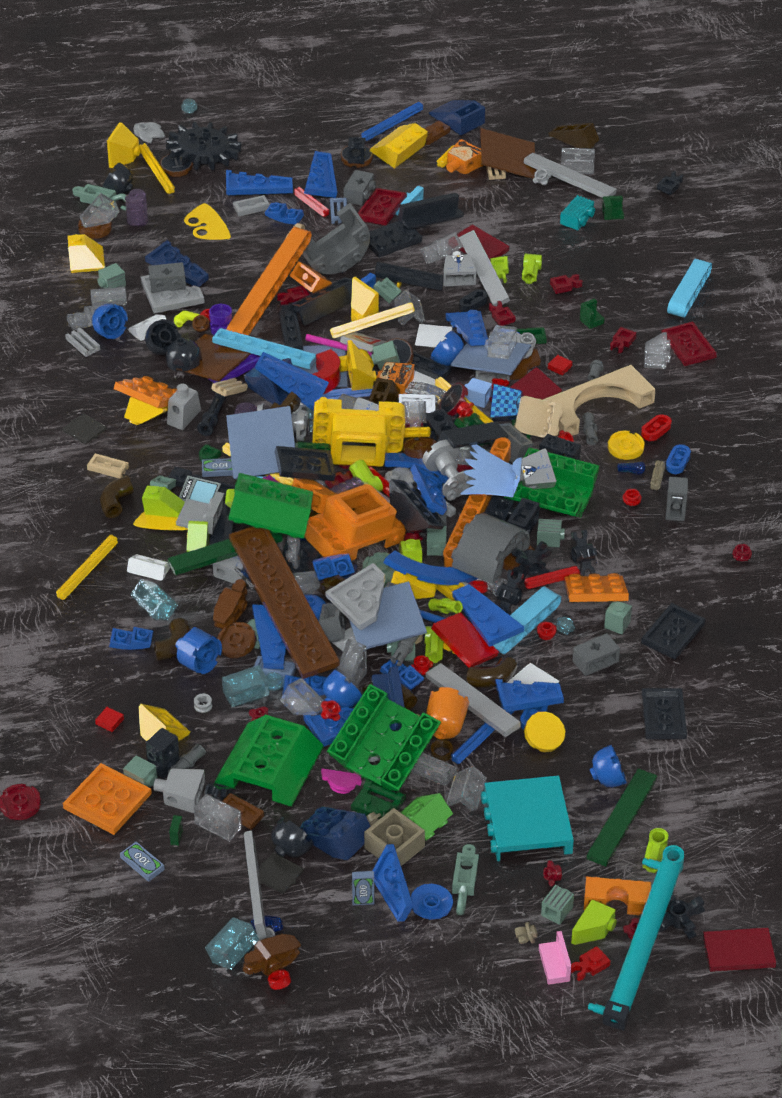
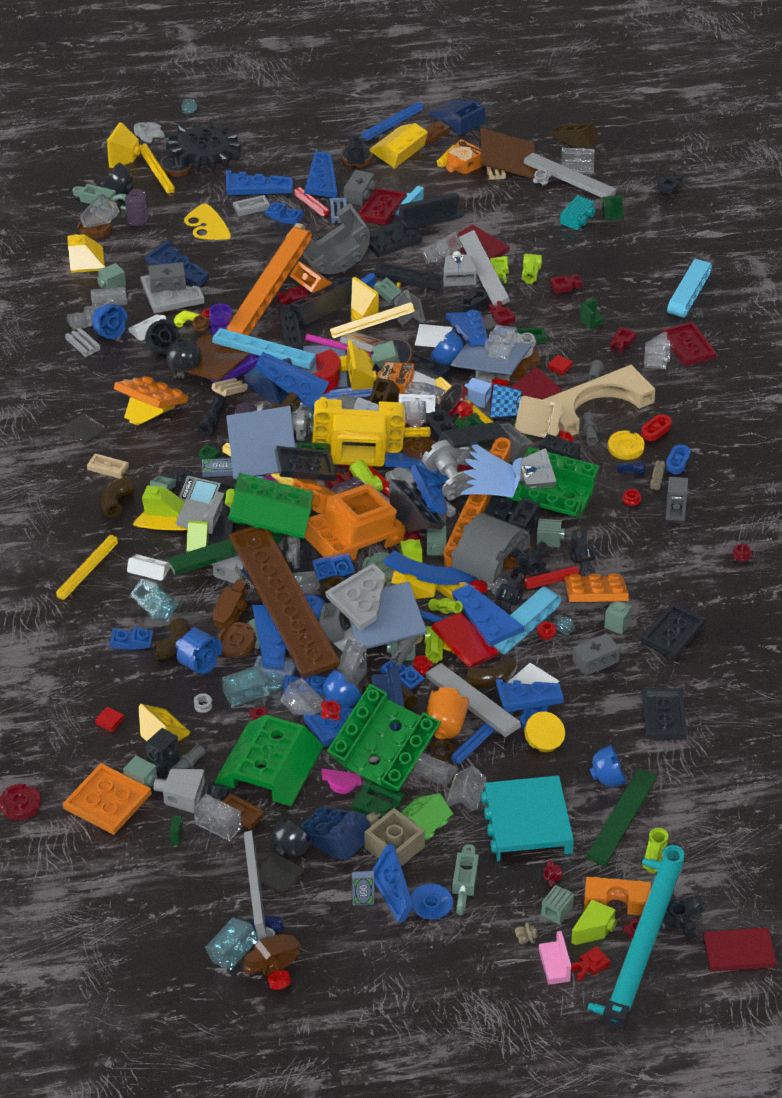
sand blue tile [120,842,165,882] -> none
light grey torso [167,384,201,430] -> none

